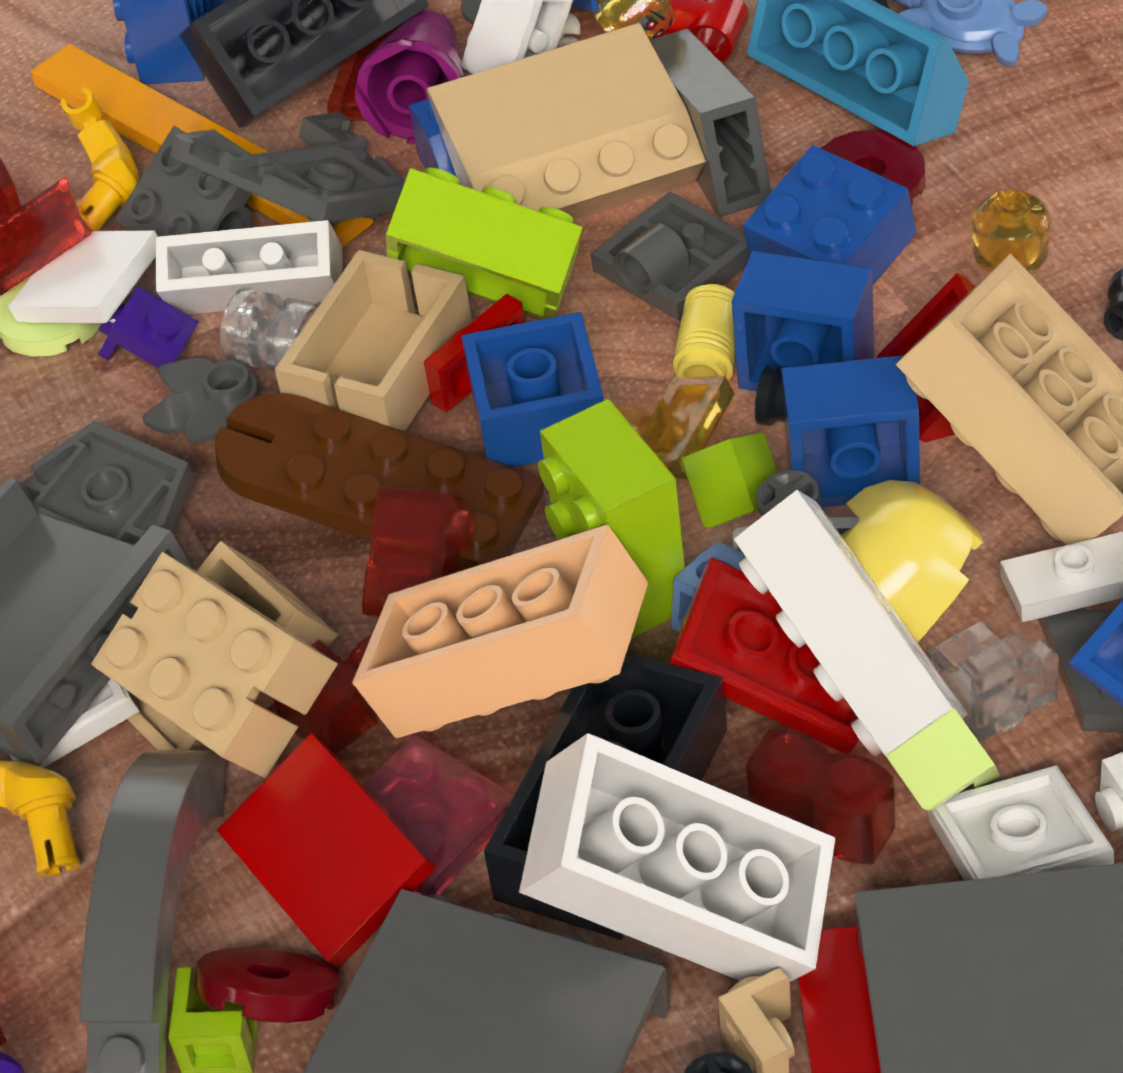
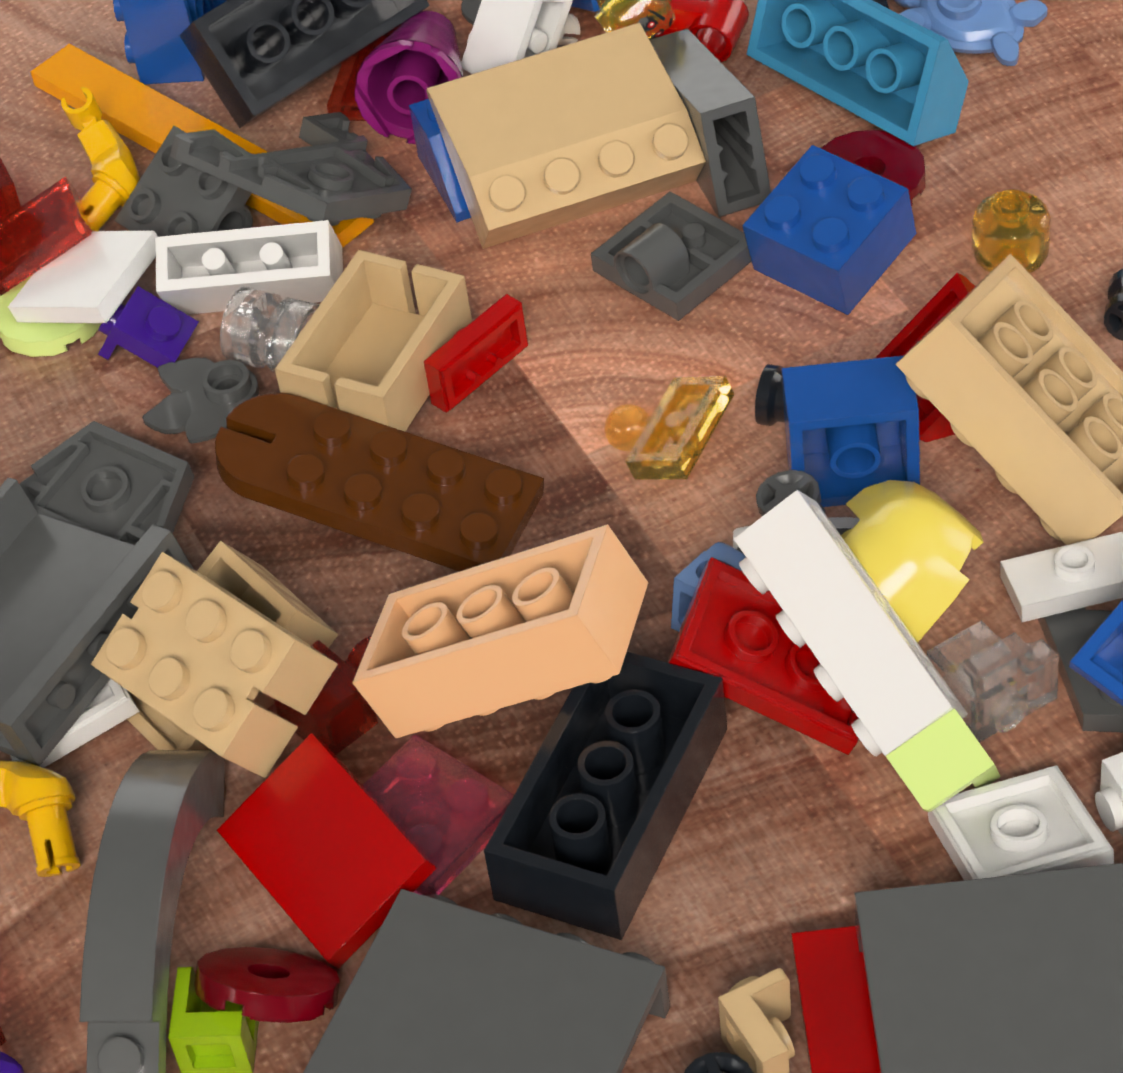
clear red brick [362,487,473,619] -> none
lime piece [386,167,583,319] -> none
blue brick [461,312,604,467] -> none
white brick [519,733,835,982] -> none
lime brick [538,398,685,639] -> none
light yellow head [673,284,736,393] -> none
lime panel [681,432,778,528] -> none
blue brick [732,251,875,391] -> none
clear red brick [746,729,895,864] -> none

